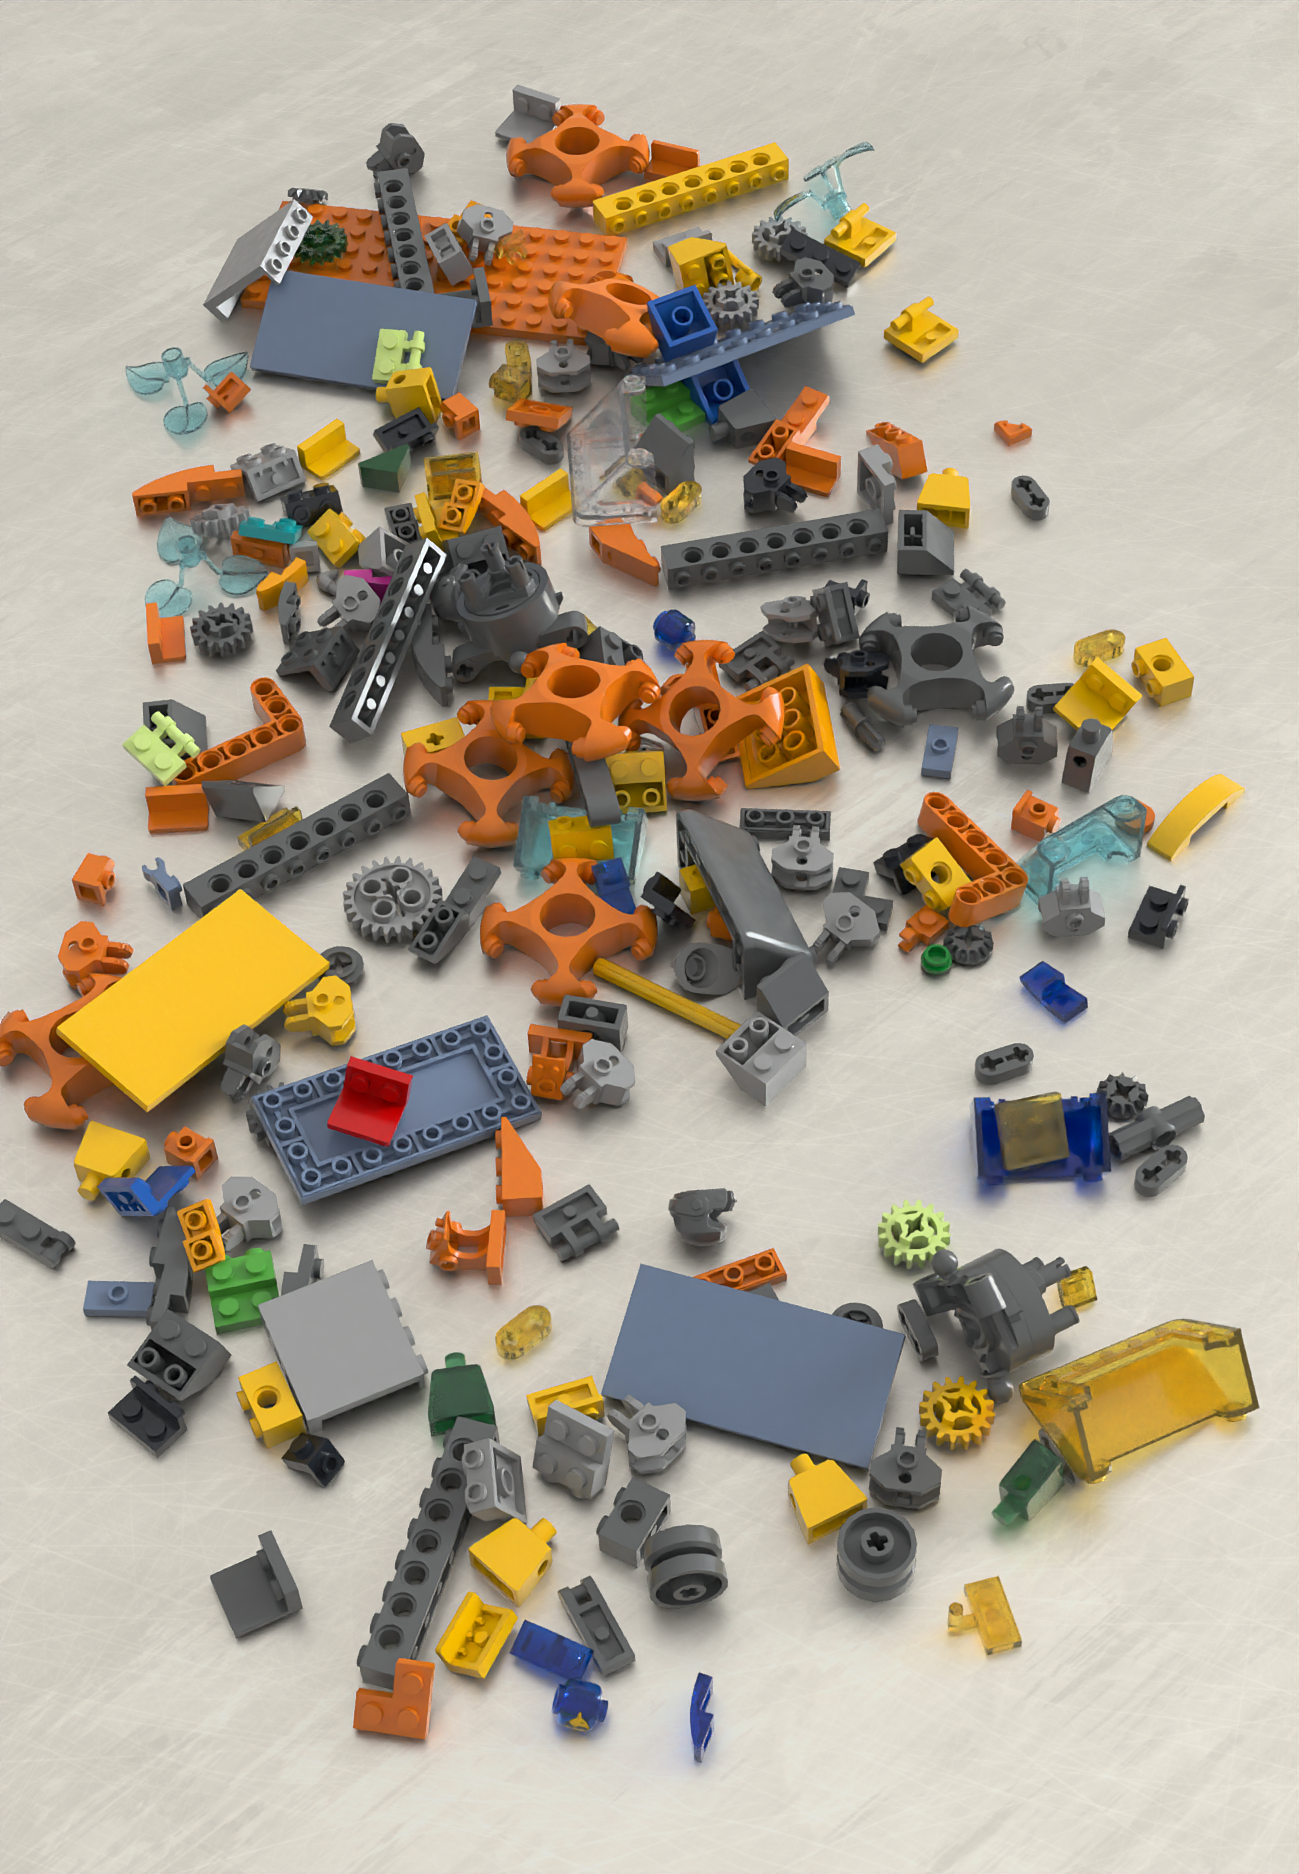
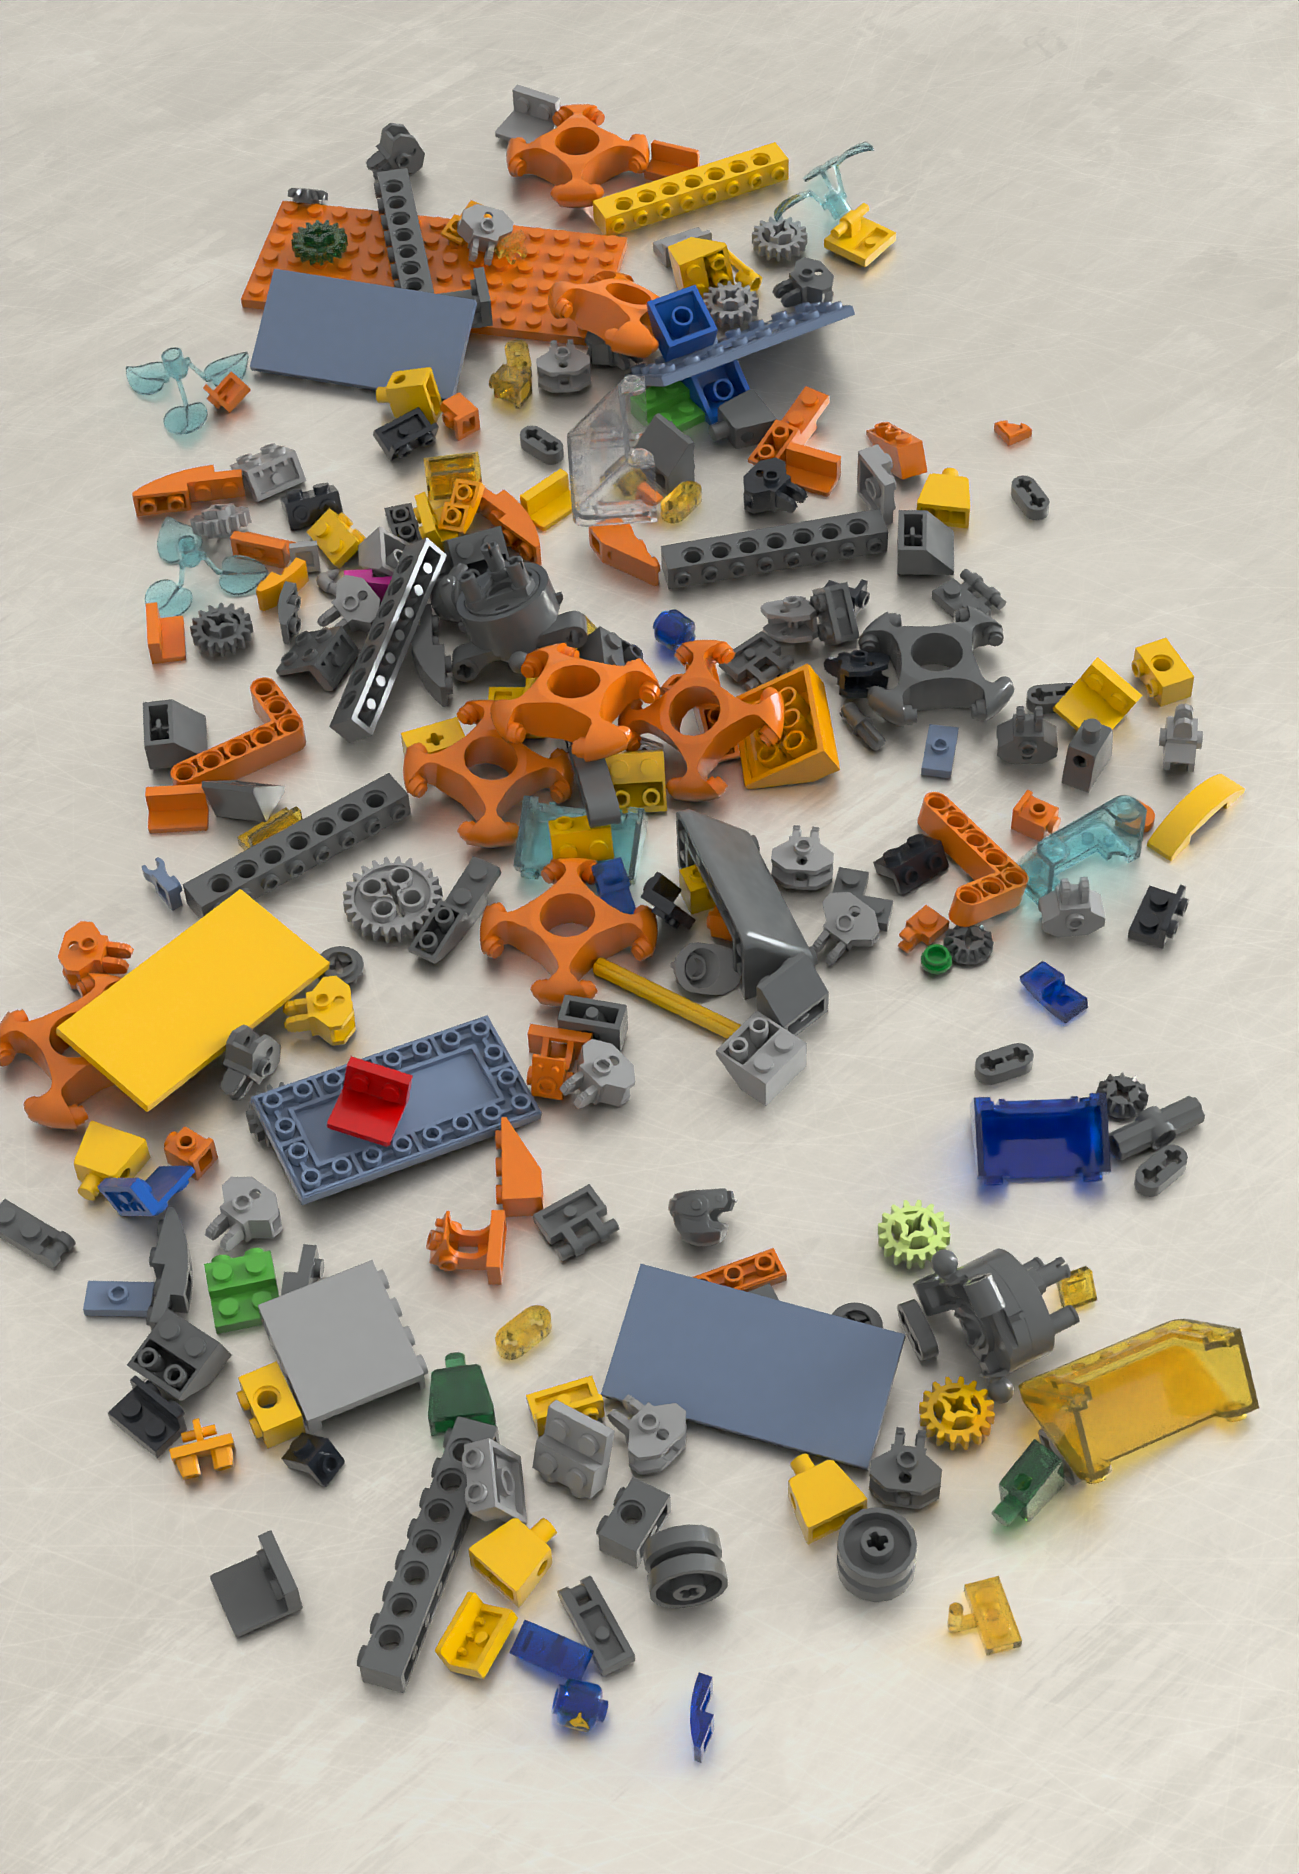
orange brick [72,853,115,906] -> none
yellowish green plate [122,711,201,786] -> none
light orange slope [176,1199,225,1273] -> none
light grey panel [203,199,313,322] -> none
teal plate [238,517,303,545] -> none
yellow panel [297,418,361,480] -> none
orange plate [353,1658,435,1739] -> none
dark green slope [358,444,412,493] -> none
yellowish green plate [372,329,425,384] -> none
light grey brick [425,223,474,286] -> none
orange plate [506,398,573,432] -> none
dark grey tile [739,808,831,841] -> none
black plate [779,228,861,288] -> none
yellow plate [884,296,959,363] -> none
yellow brick [900,837,971,913] -> none
clear yellow plate [994,1091,1070,1170] -> none
clear yellow beam [1073,629,1126,667] -> none
none -> light orange hips [169,1418,236,1480]
none -> light grey hinge [1159,703,1203,772]

